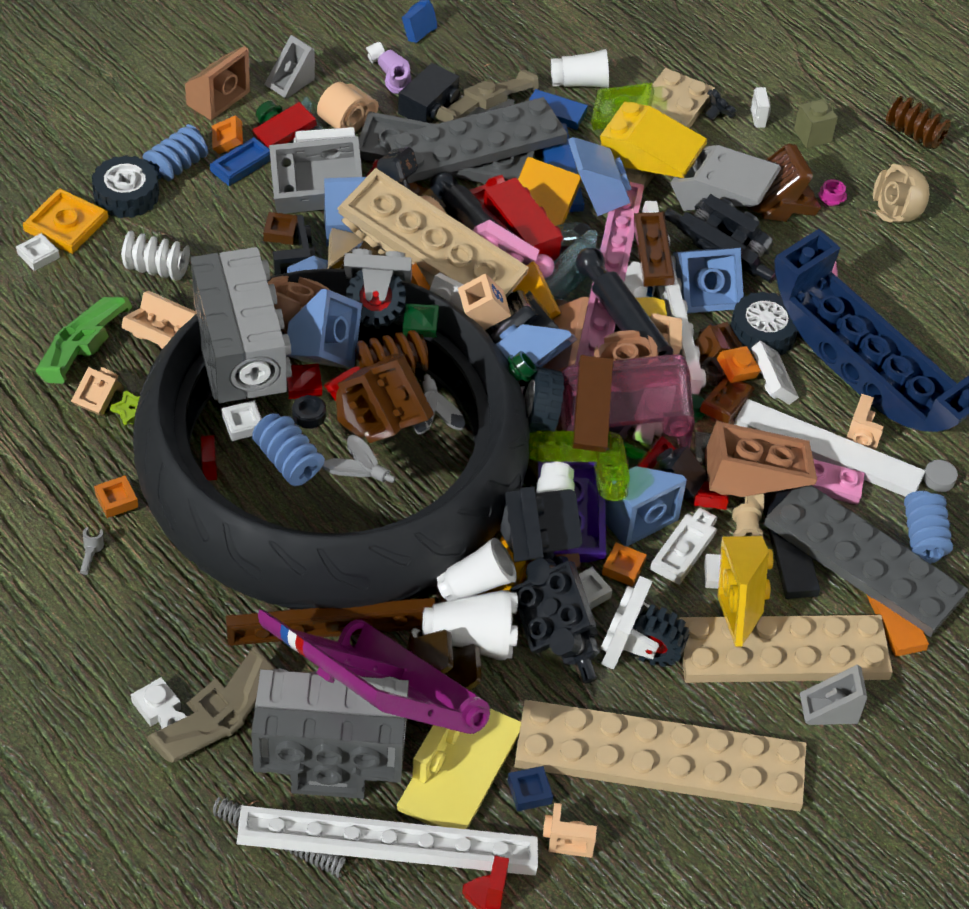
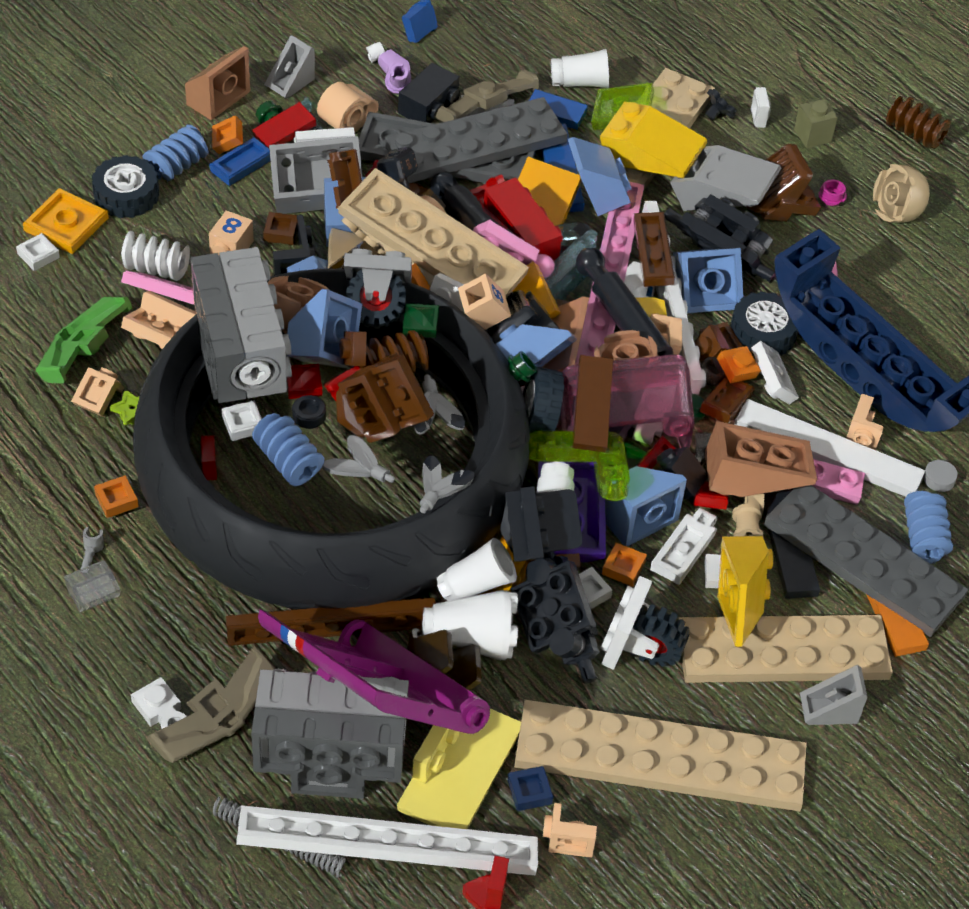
none -> clear piece [64,560,120,613]
none -> bright pink tile [121,271,194,304]
none -> light nougat brick [209,210,254,255]
none -> reddish brown hinge [327,149,362,209]
none -> reddish brown plate [339,331,366,366]
none -> light grey piece [420,456,475,513]

